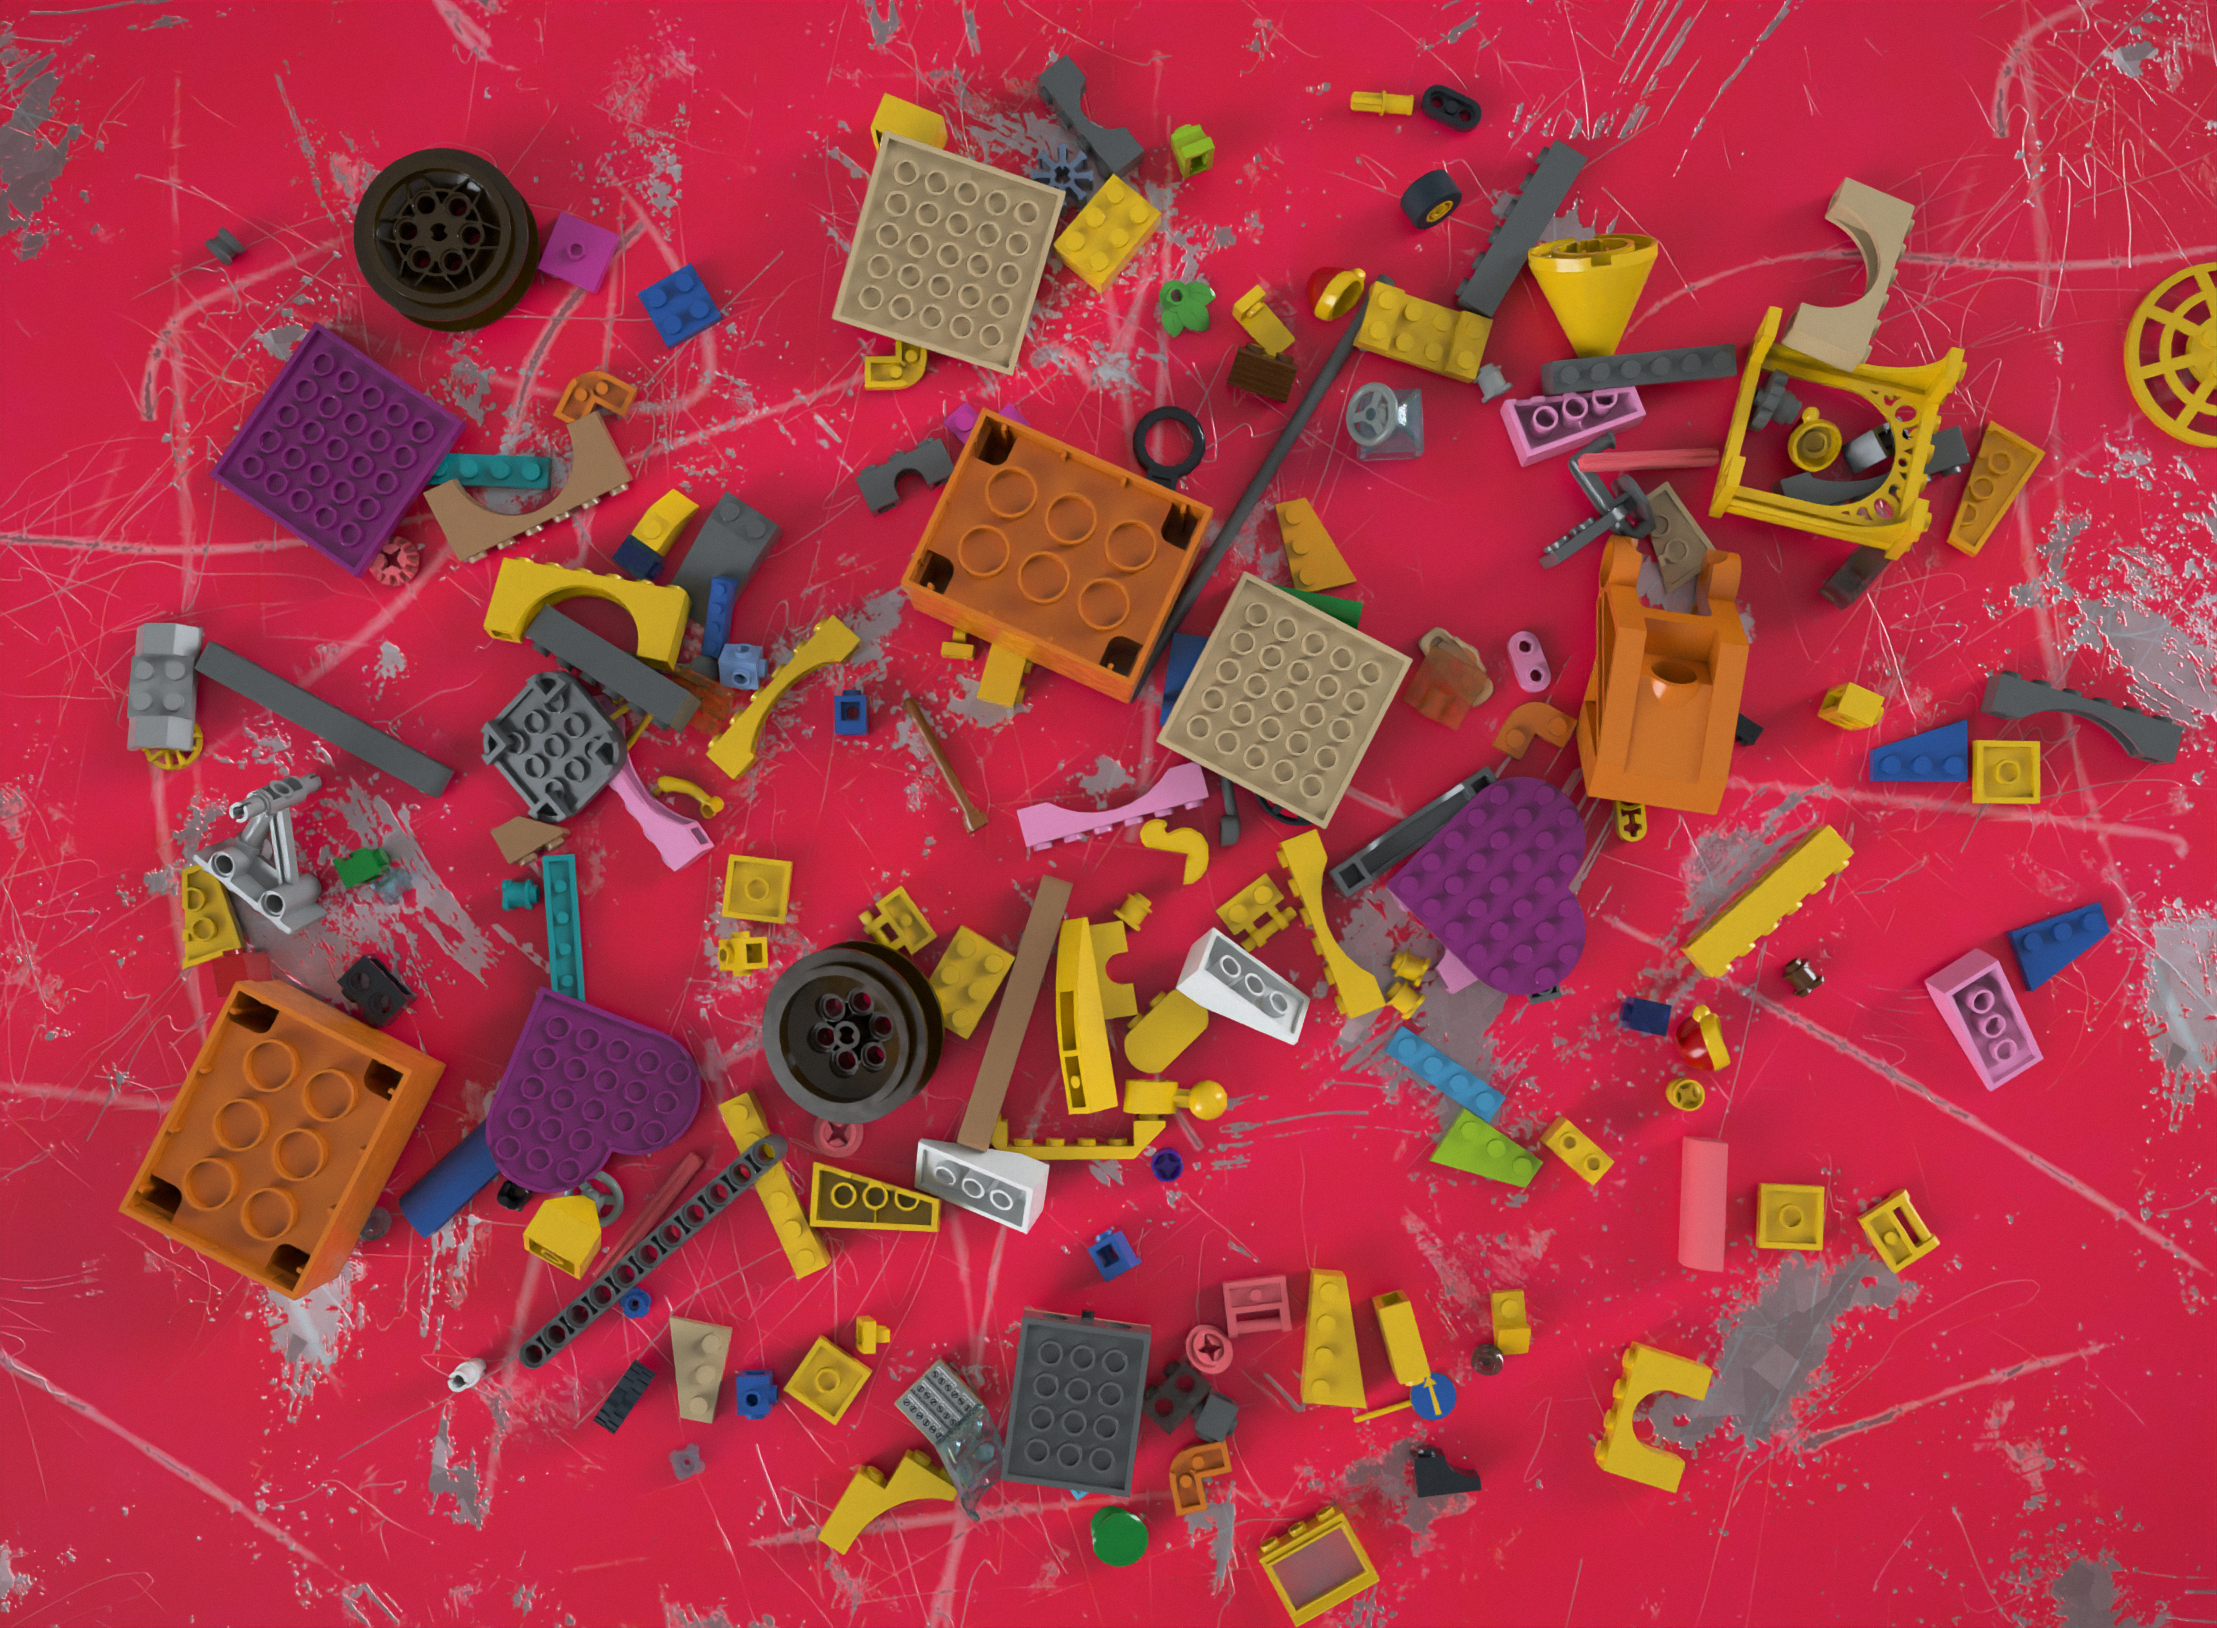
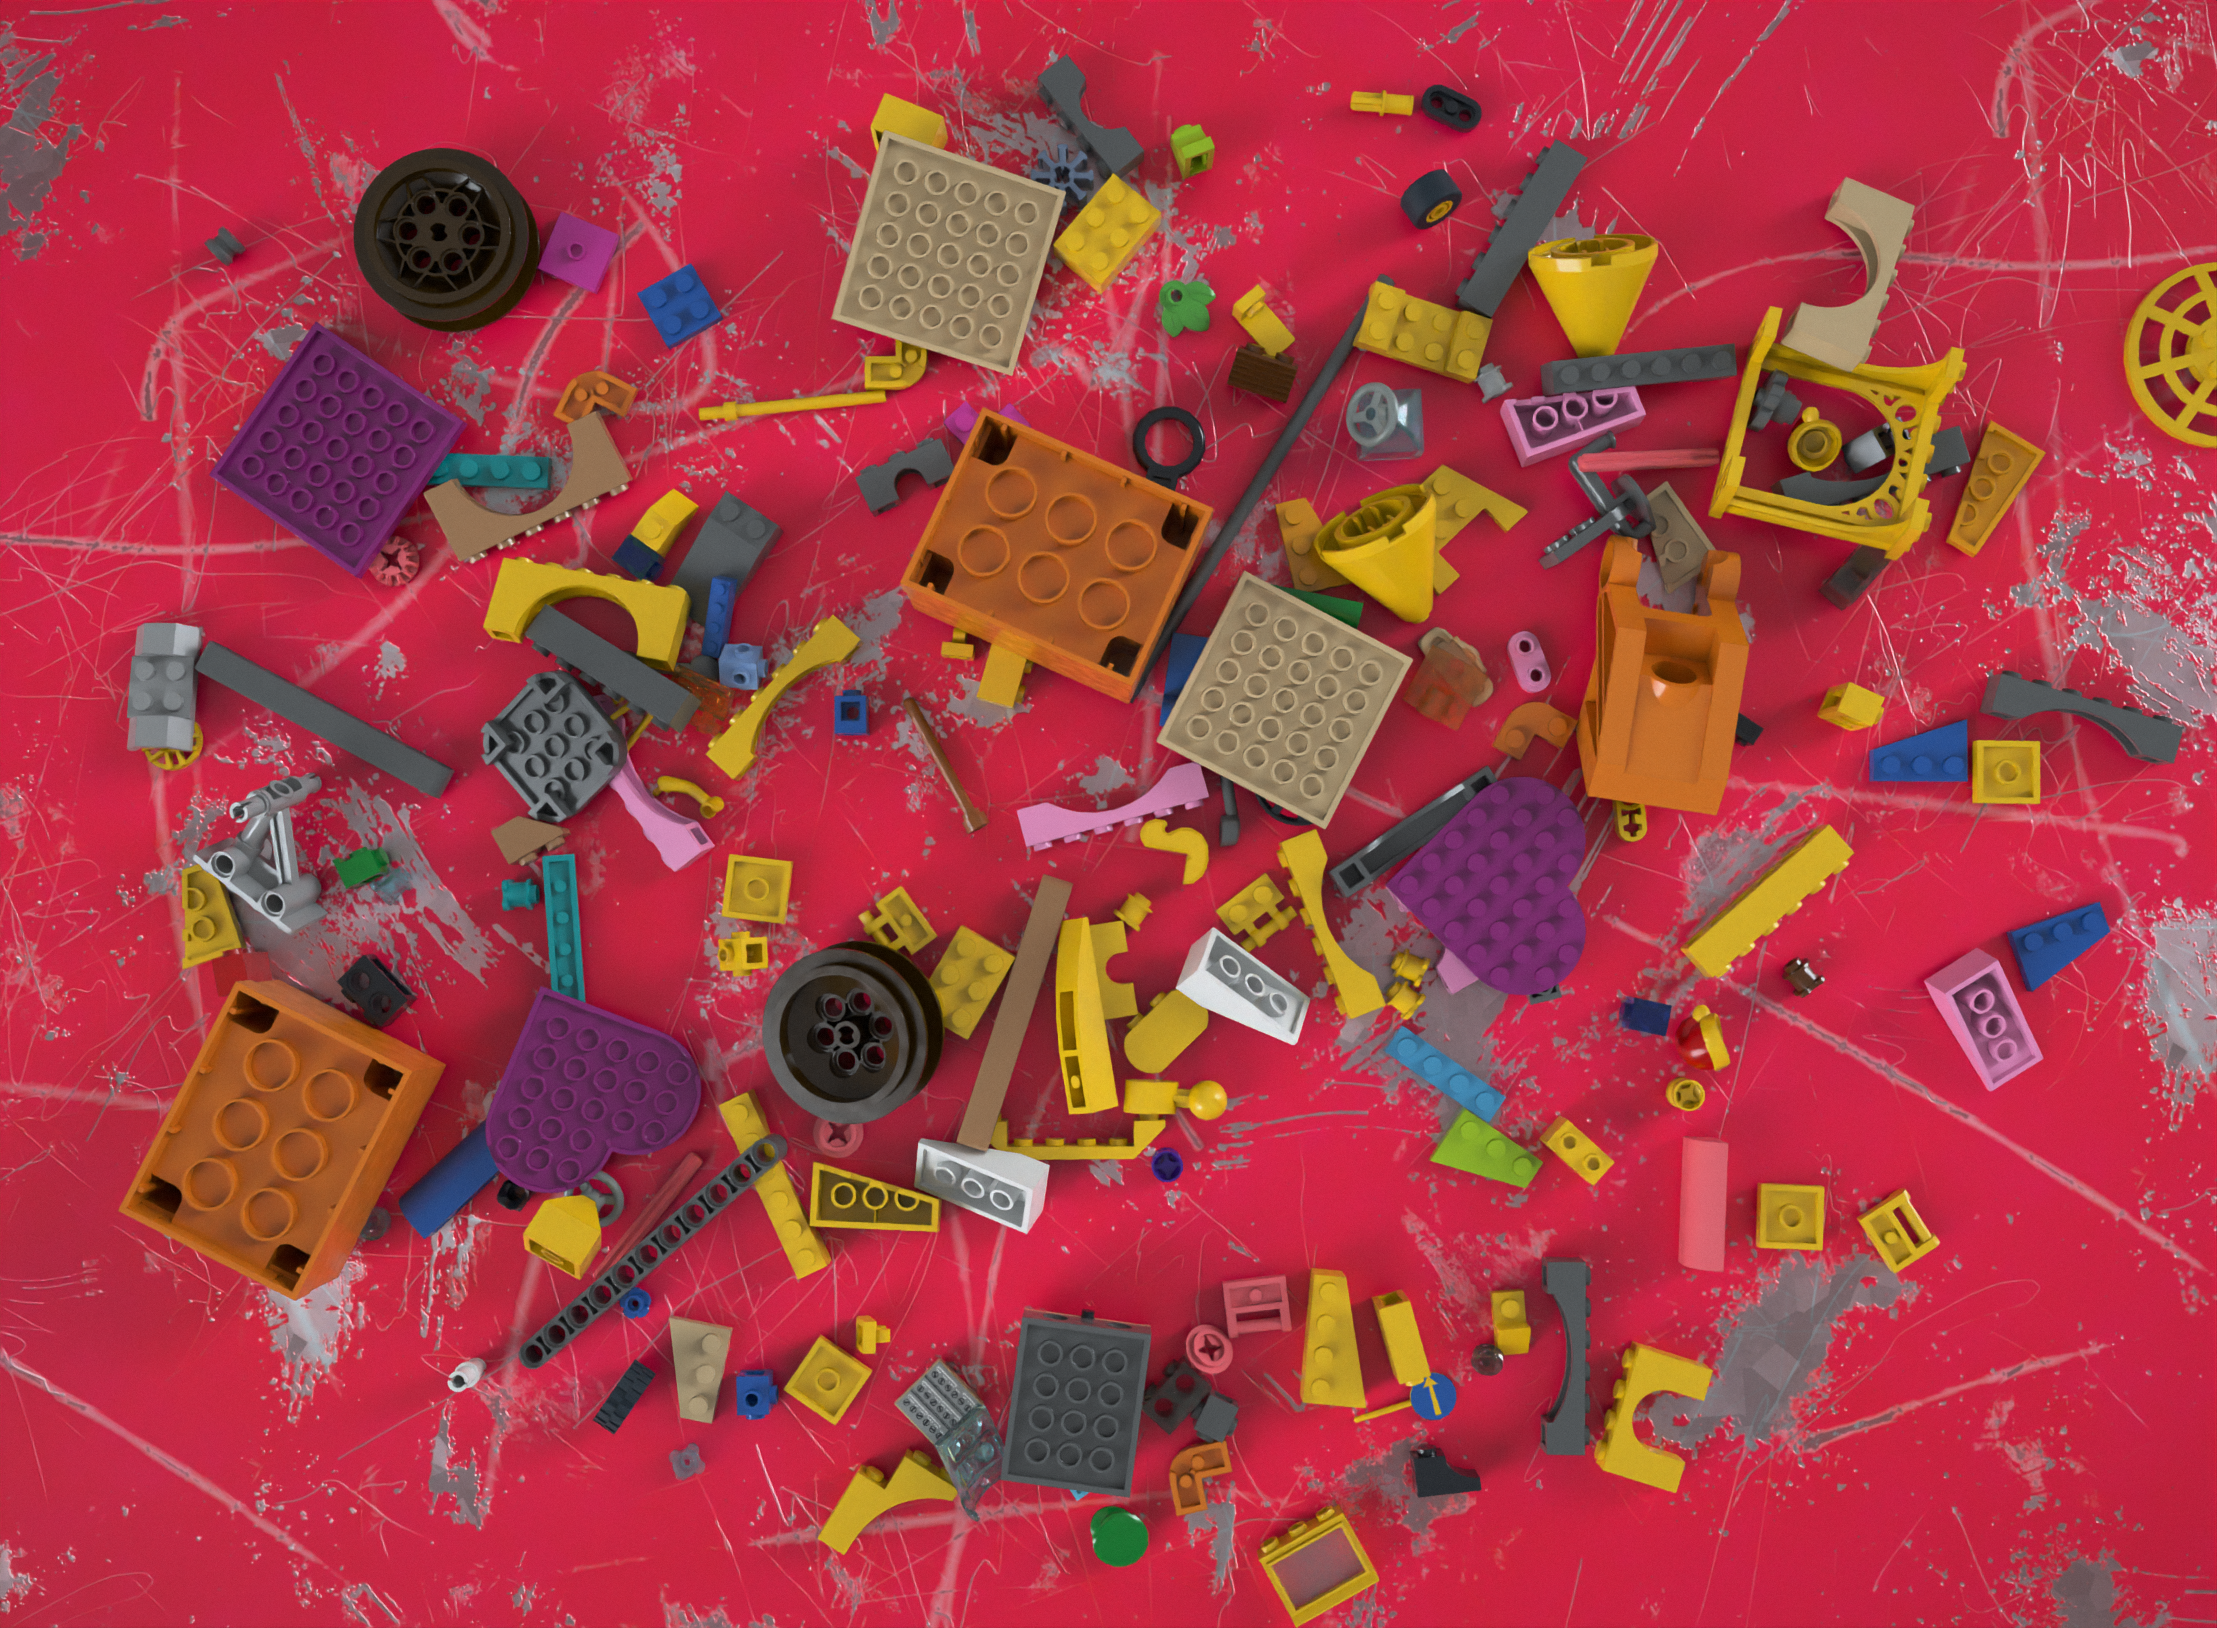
blue brick [1087,1229,1142,1283] -> none
yellow piece [1306,267,1366,321] -> none
none -> yellow bar [699,390,887,421]
none -> yellow cone [1314,484,1437,624]
none -> yellow wing [1422,464,1528,596]
none -> dark grey arch [1540,1257,1591,1455]

